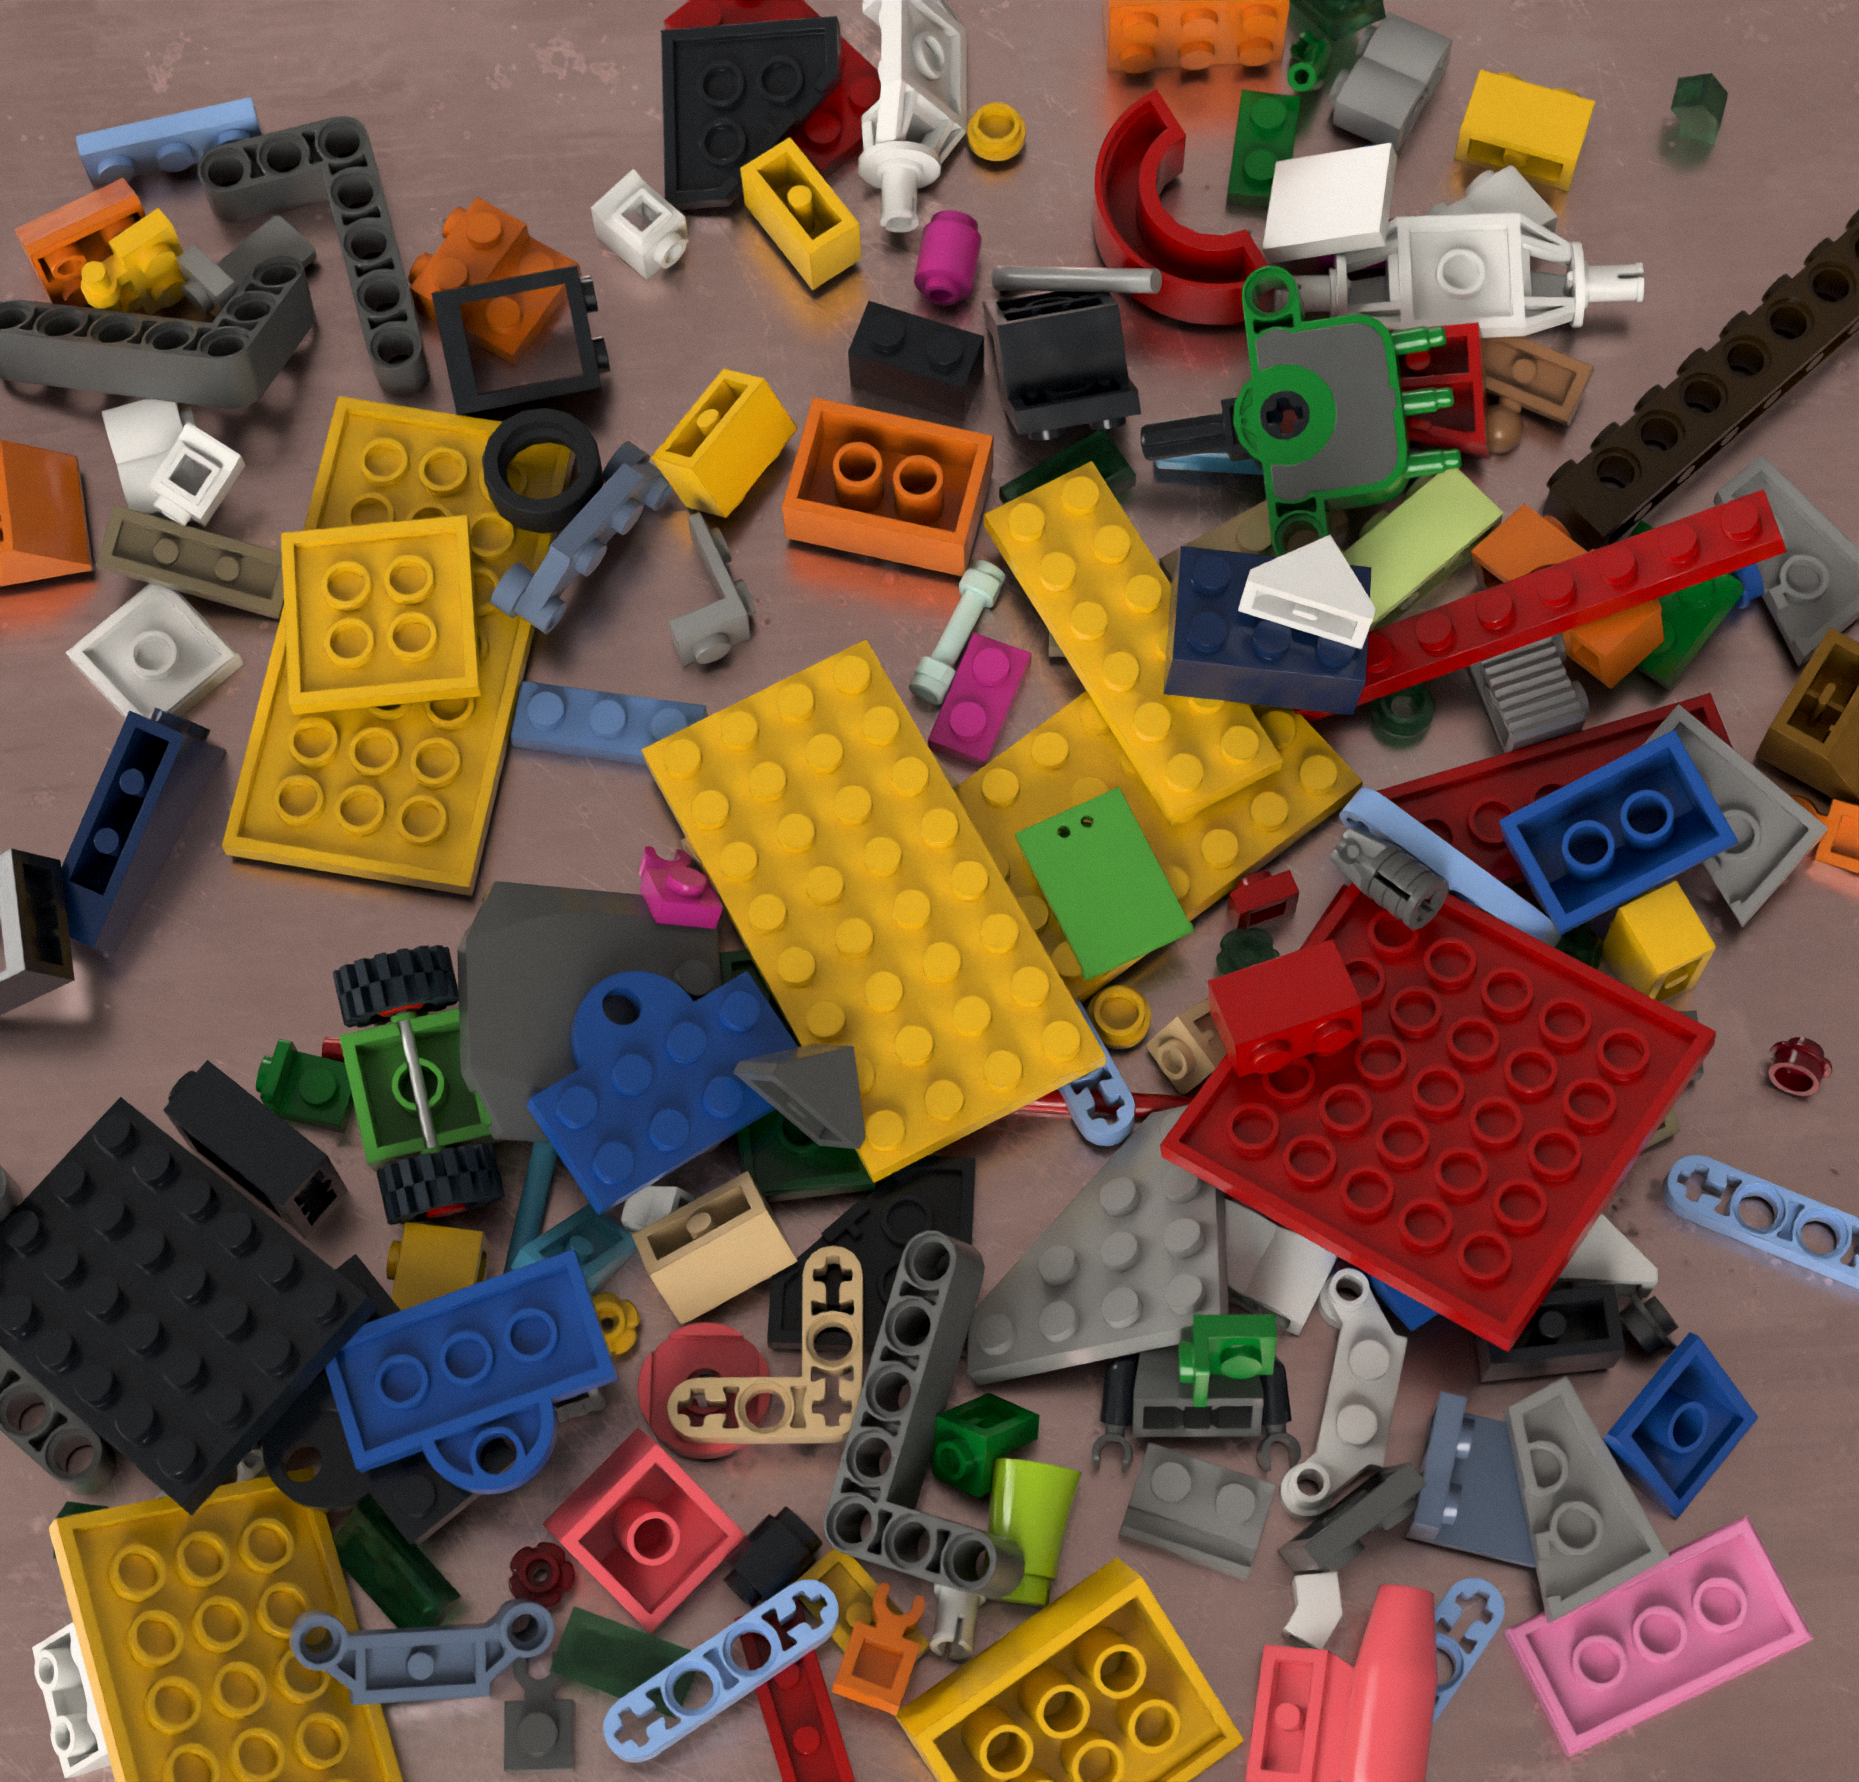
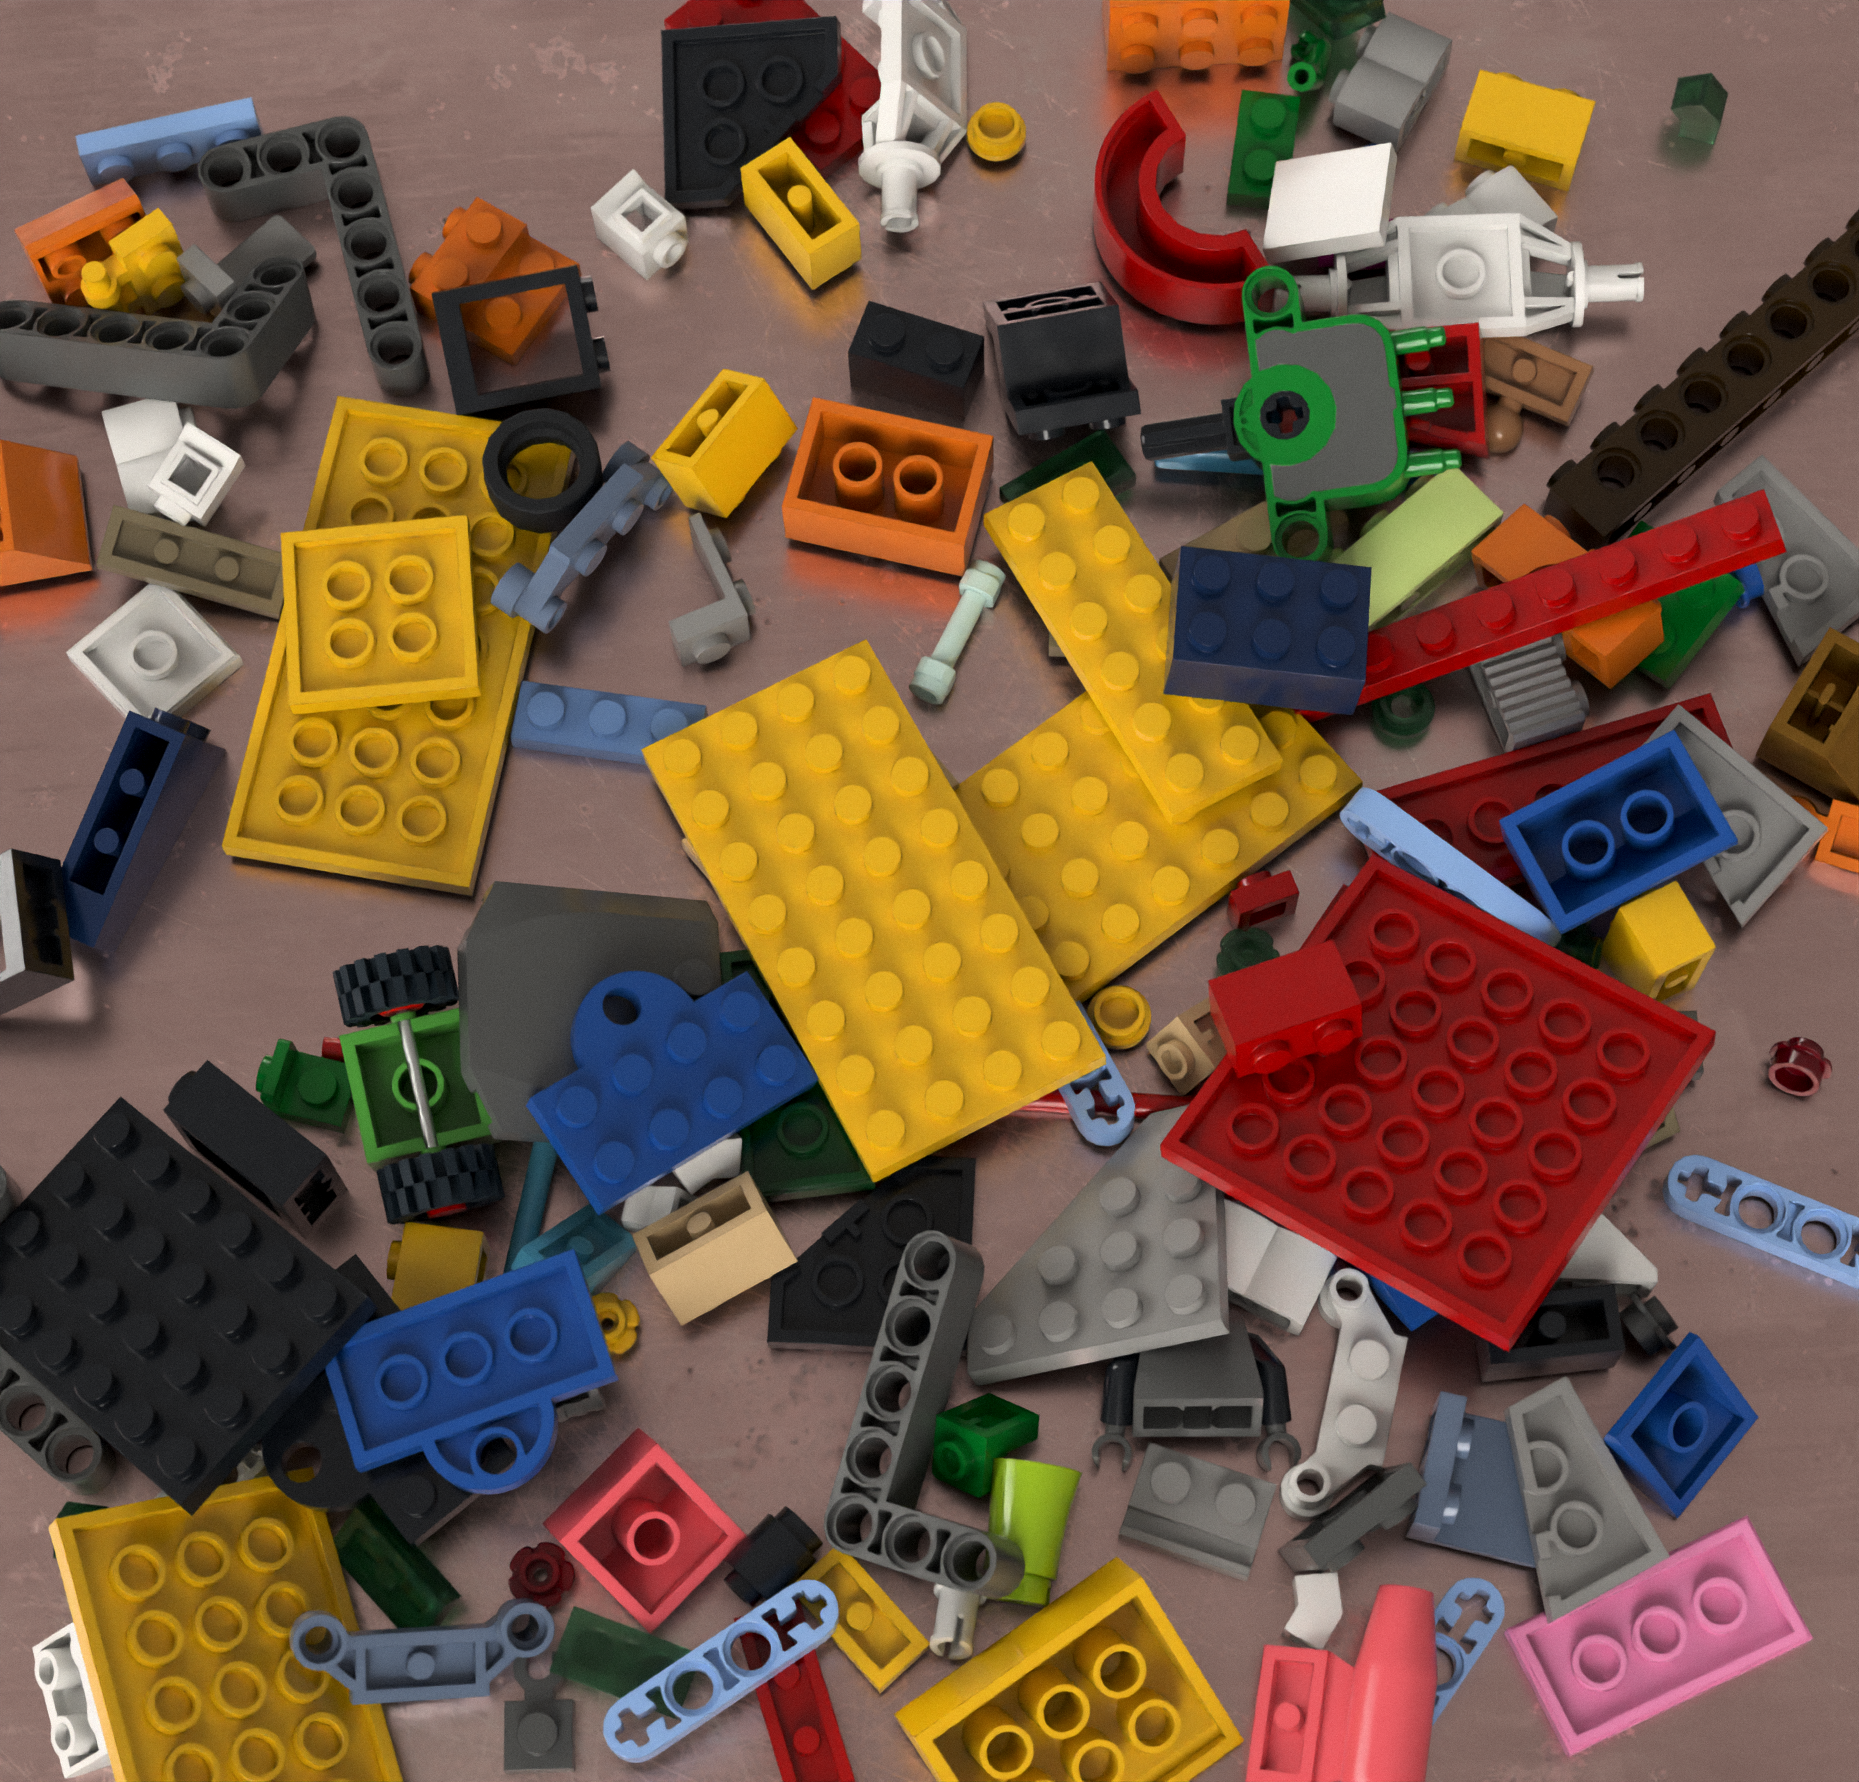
dark pink plate [638,846,723,929] -> none
coral plate [638,1322,772,1459] -> none
tan beam [667,1245,864,1444] -> none
dark grey slope [733,1044,866,1149] -> none
orange plate [831,1582,925,1715] -> none
dark pink brick [914,210,982,305] -> none
dark pink plate [927,632,1032,769] -> none
light grey bar [992,266,1162,293] -> none
bright green container [1015,787,1194,981] -> none
green bracket [1178,1314,1277,1407] -> none
white slope [1238,535,1376,649] -> none
dark grey hinge [1330,827,1449,930] -> none
none -> white piece [672,1133,742,1195]

